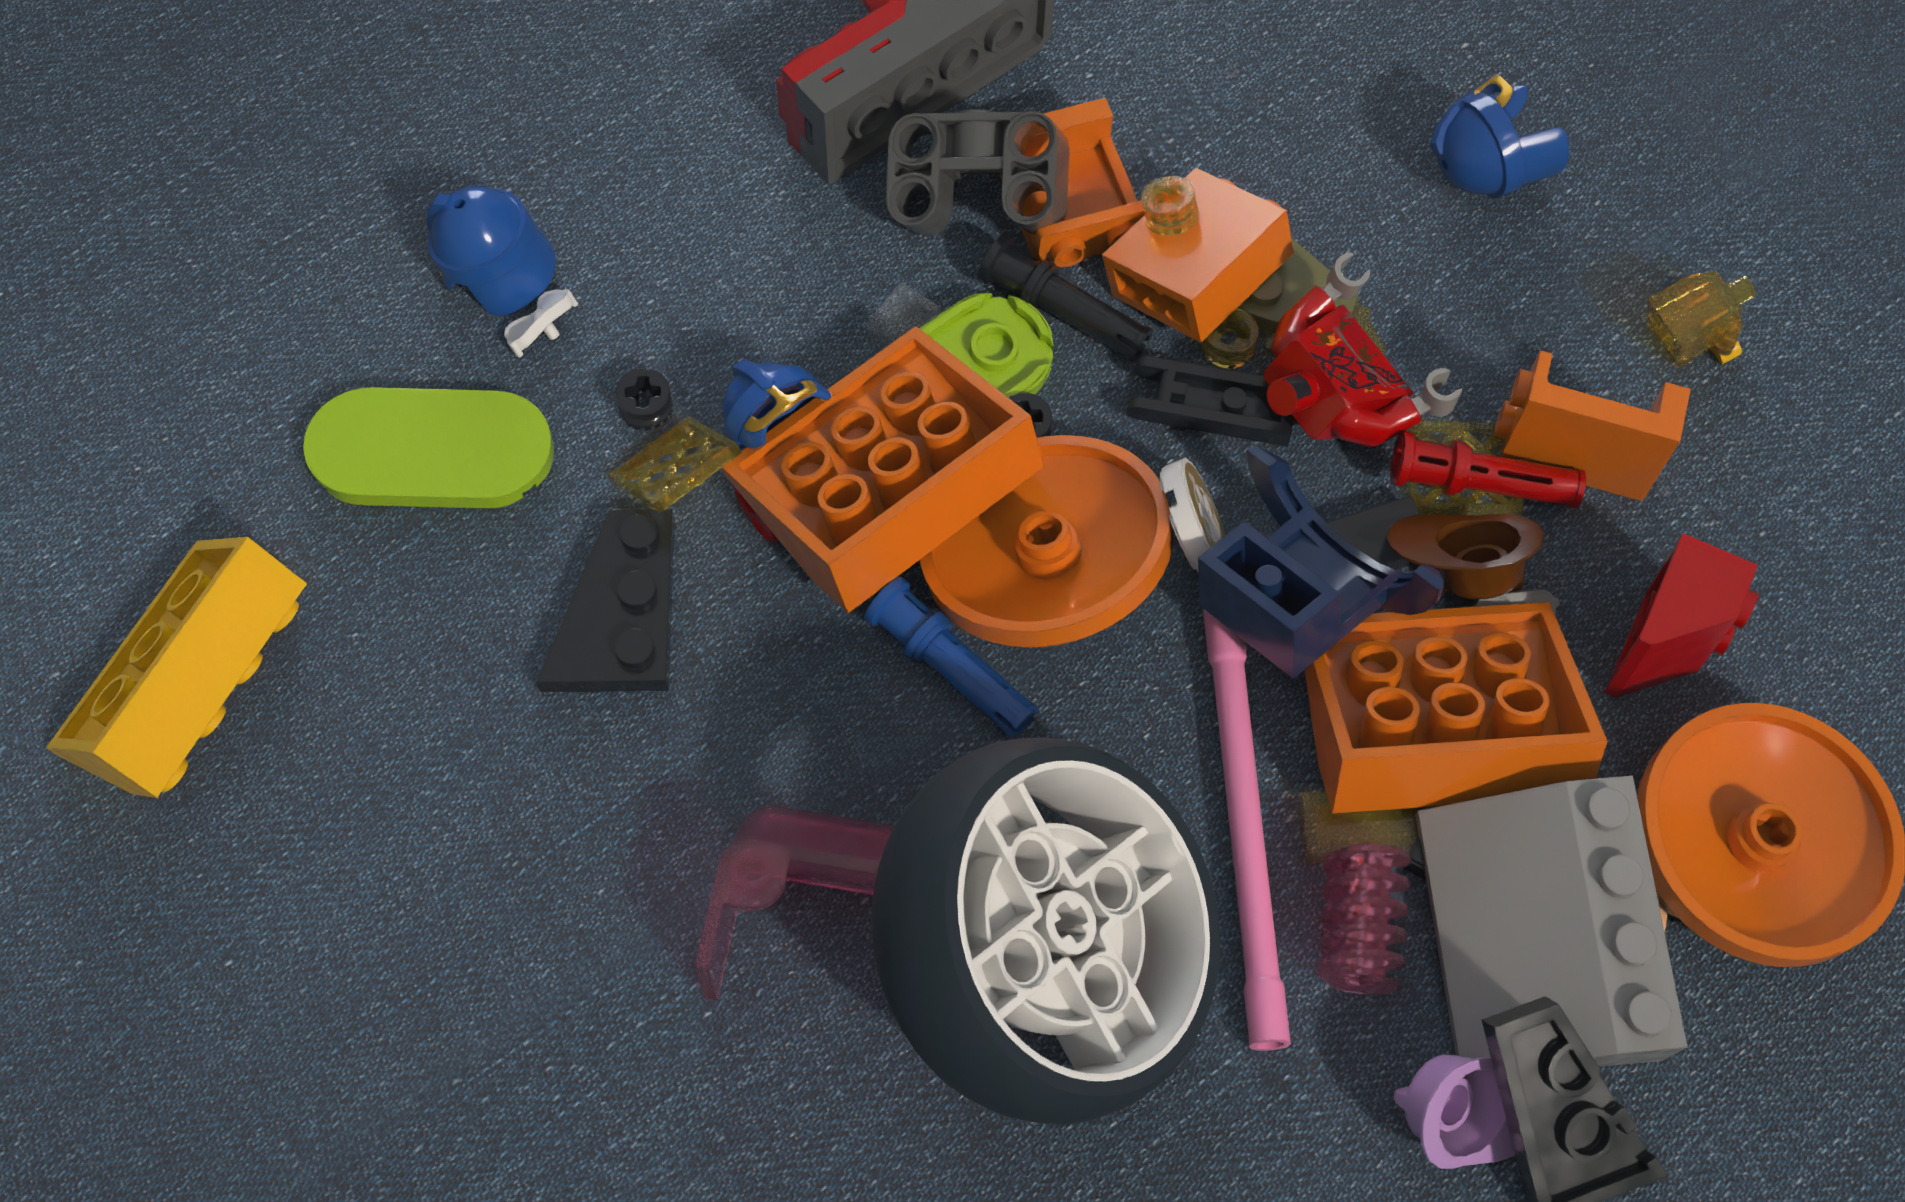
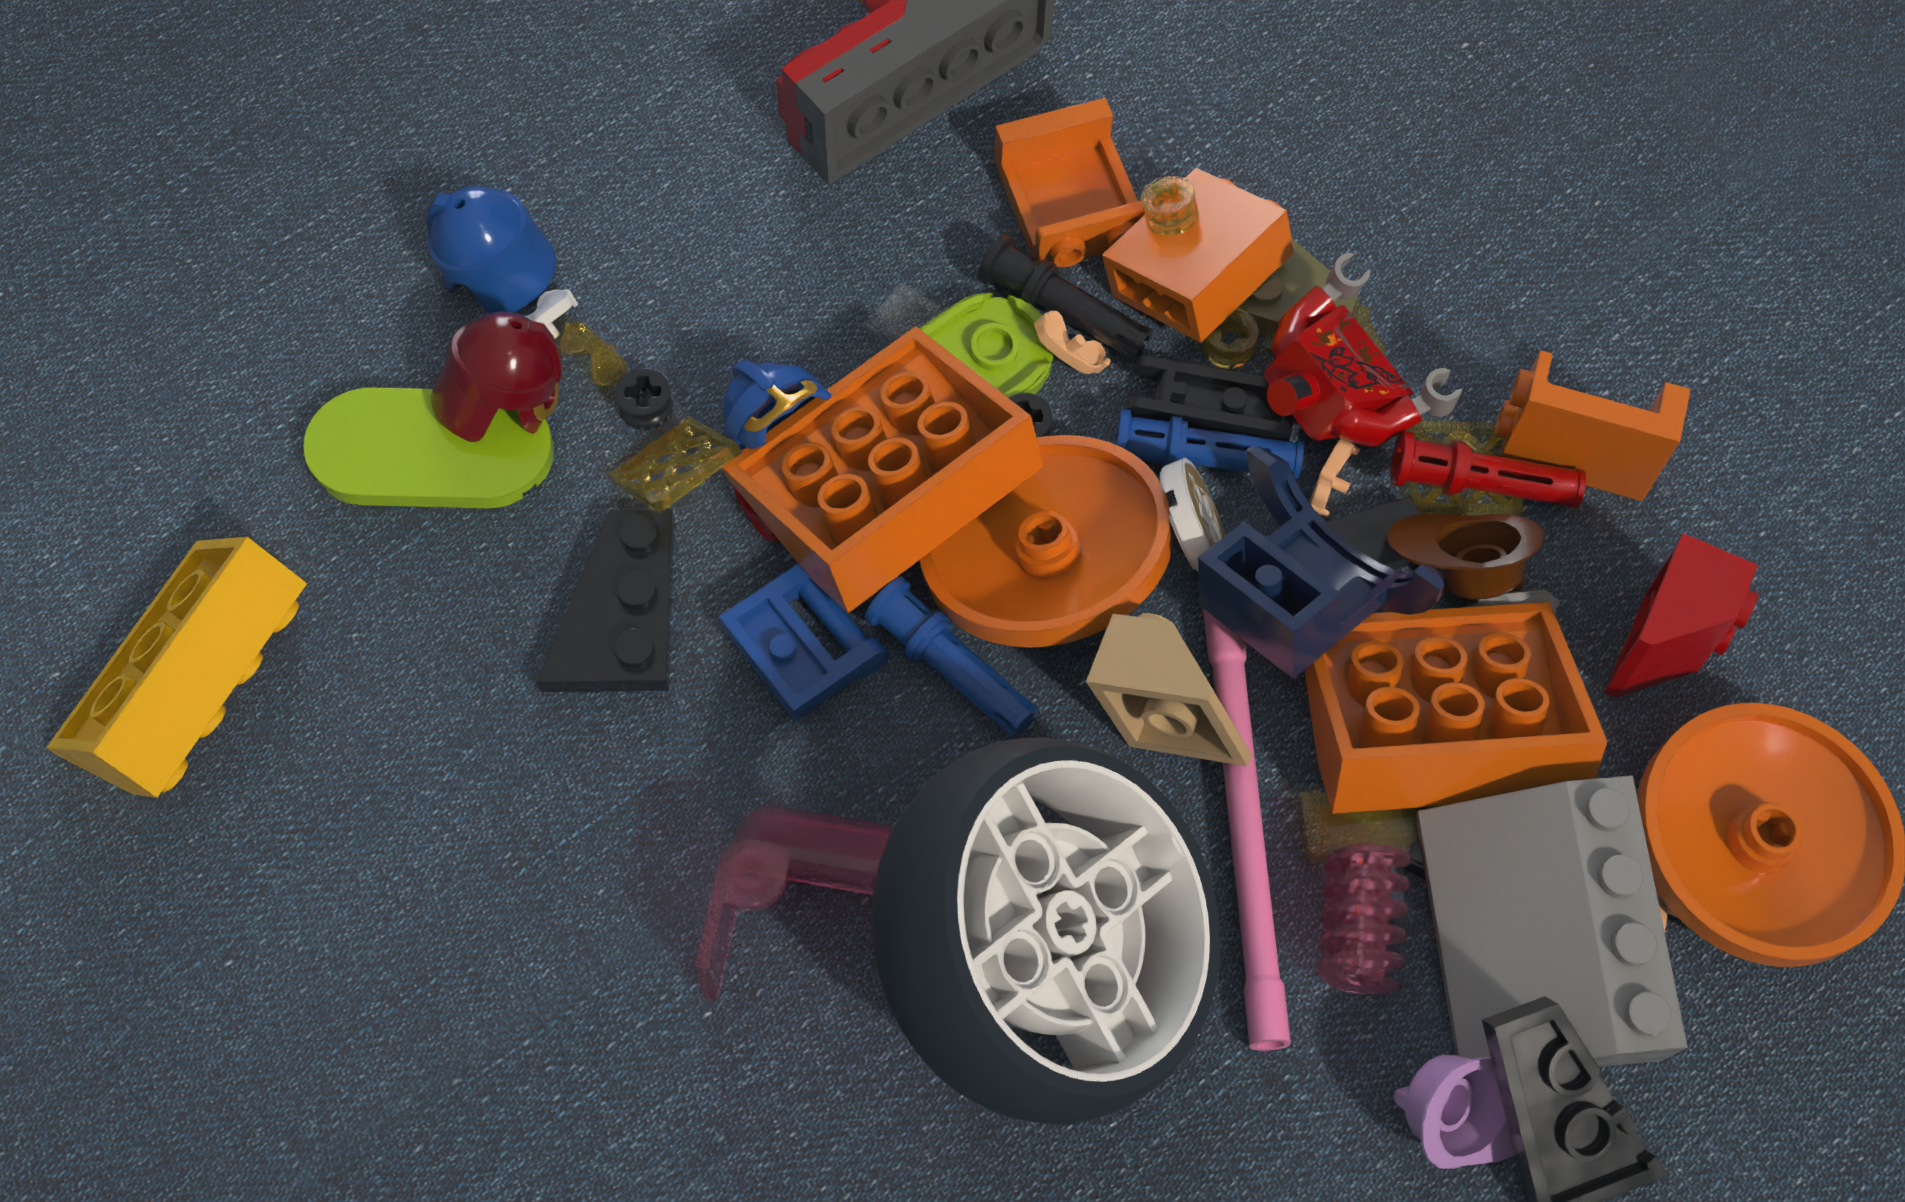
dark grey beam [886,110,1069,236] -> none
blue helmet [1430,74,1569,198] -> none
clear yellow piece [1646,271,1756,368] -> none
none -> dark red helmet [431,312,562,442]
none -> clear yellow piece [560,322,628,387]
none -> blue plate [719,564,888,721]
none -> light nougat piece [1034,311,1111,374]
none -> tan slope [1086,613,1252,767]
none -> blue pin [1115,409,1304,481]
none -> light nougat piece [1309,439,1360,518]

